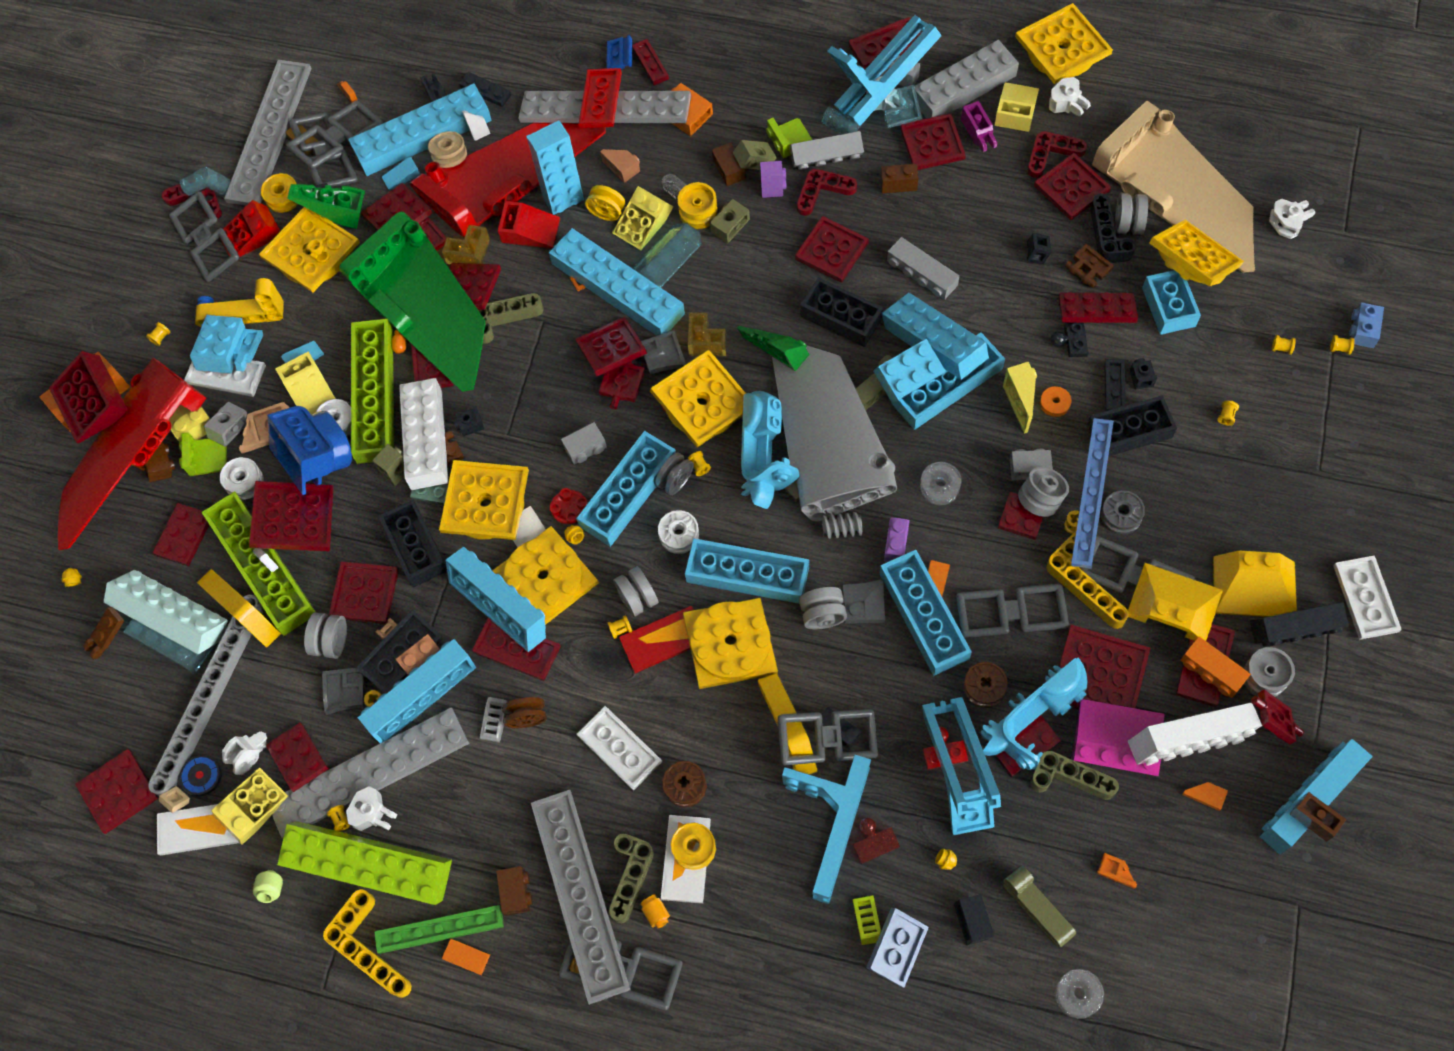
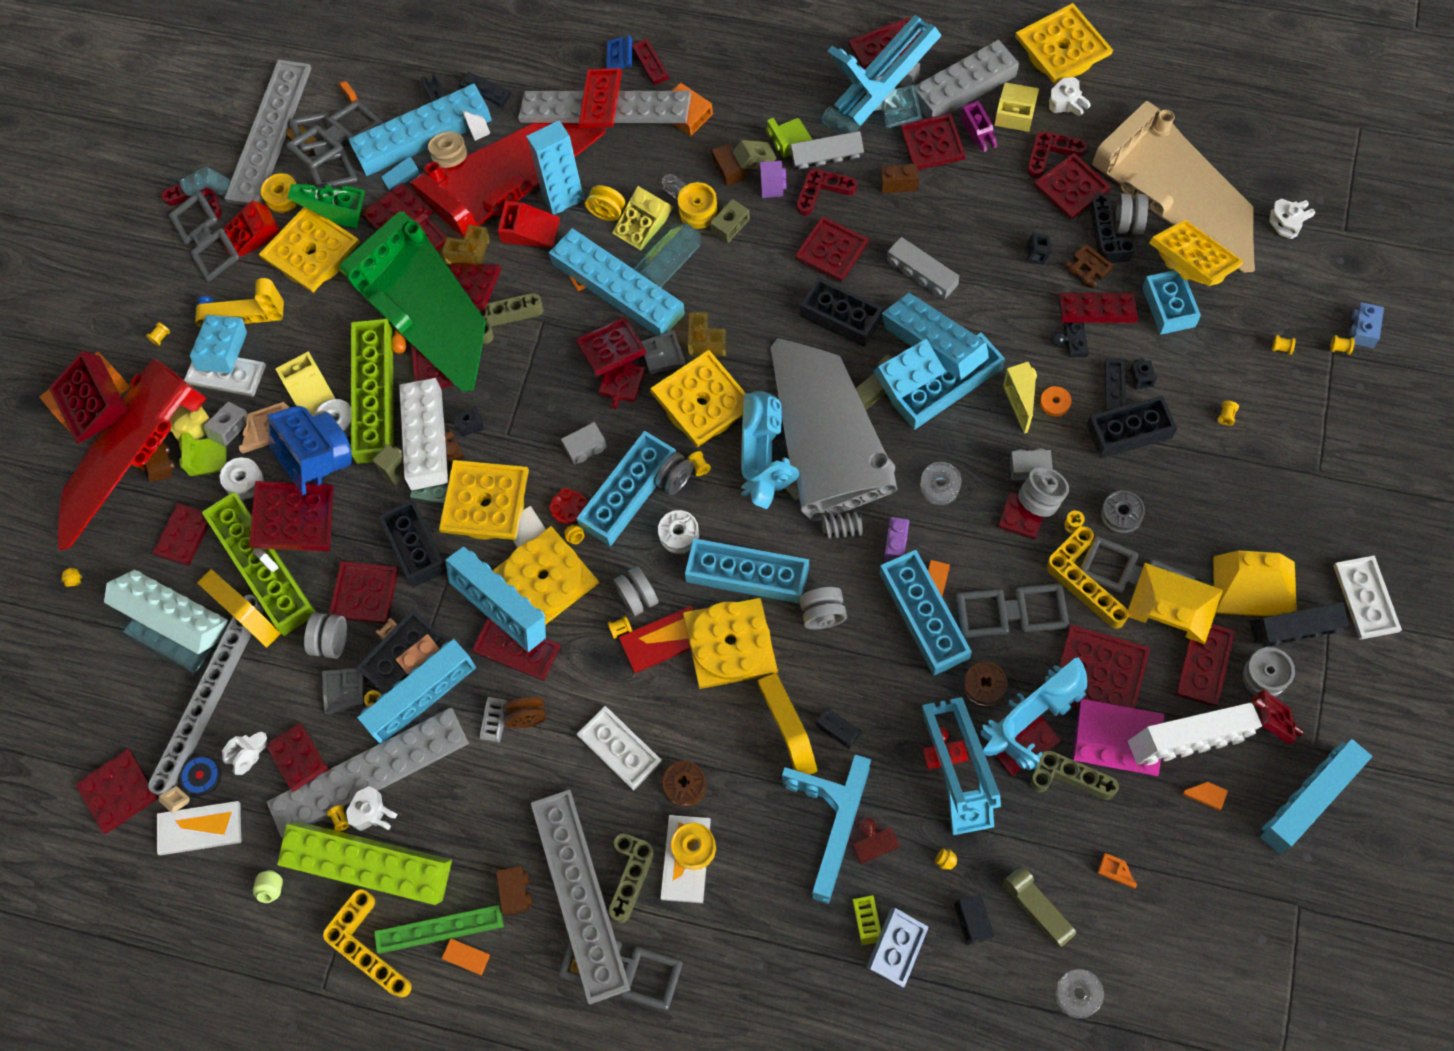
reddish brown hinge [83,607,124,660] -> none
light yellow slope [211,768,288,845] -> none
medium azure hinge [233,329,263,372] -> none
medium azure slope [281,341,324,363] -> none
yellow plate [306,239,327,258] -> none
nougat slope [600,149,640,183] -> none
light orange brick [641,895,670,928] -> none
green wedge [737,326,809,371] -> none
dark grey bar [778,709,878,765] -> none
dark grey plate [842,580,885,624] -> none
medium blue plate [1071,418,1114,569] -> none
orange brick [1180,637,1251,698] -> none
reddish brown brick [1290,792,1346,842] -> none

